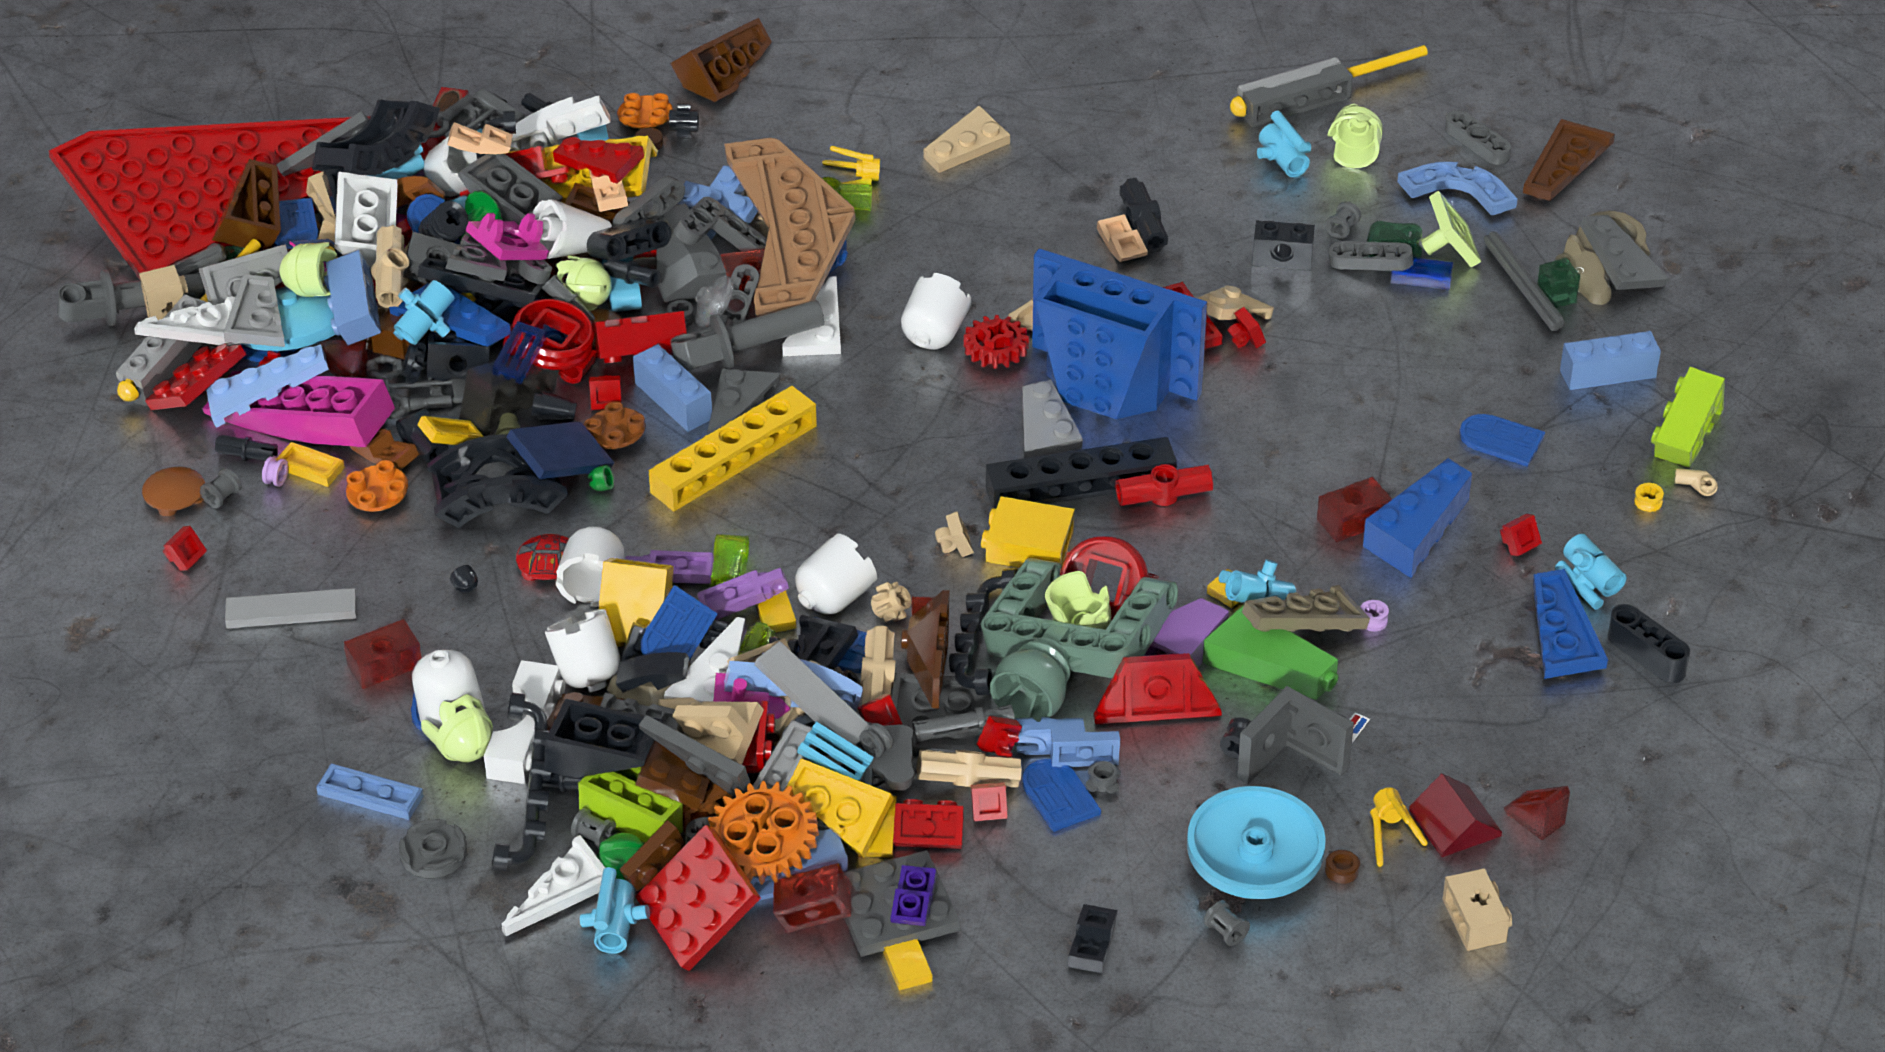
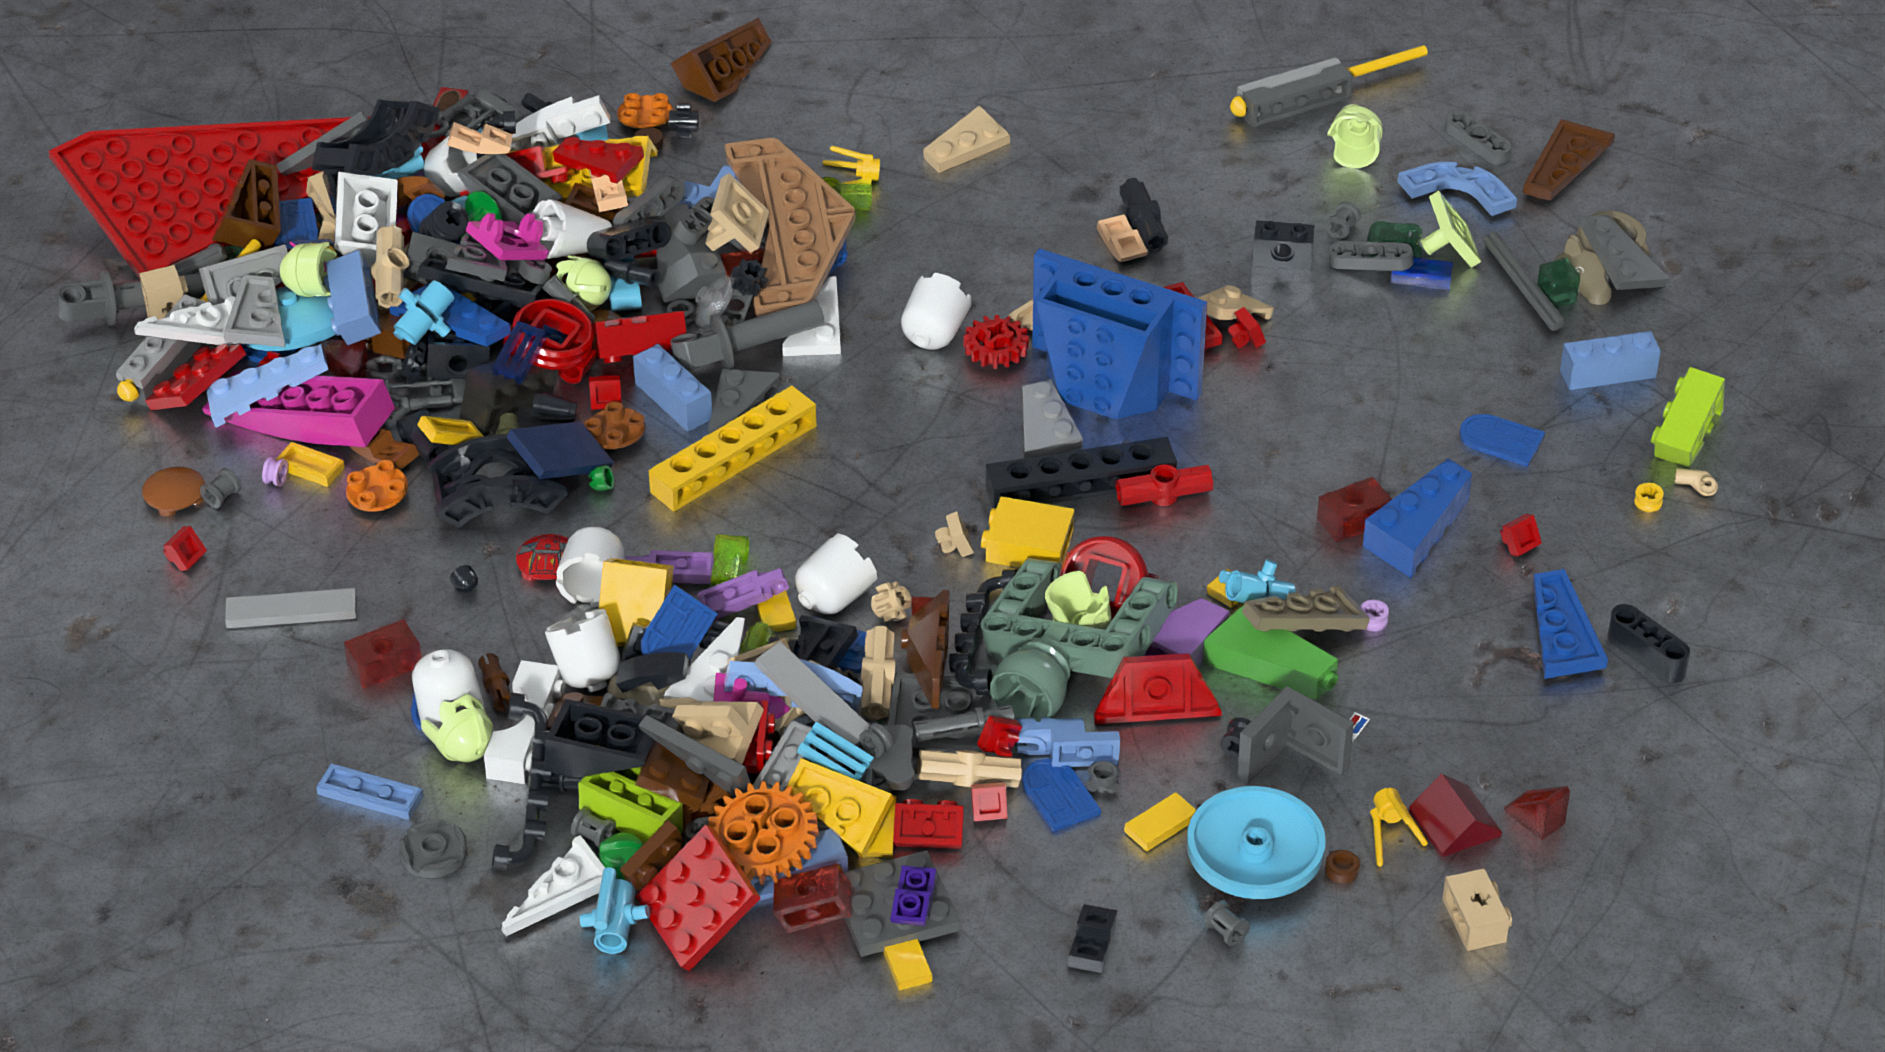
black axle [215,435,278,461] -> none
red tile [857,693,903,726] -> none
medium azure pin [1257,111,1311,178] -> none
medium azure pin [1555,534,1627,610] -> none
none -> reddish brown pin [478,653,511,711]
none -> tan bracket [705,173,769,253]
none -> black gear [730,259,769,297]
none -> yellow tile [1124,792,1196,852]

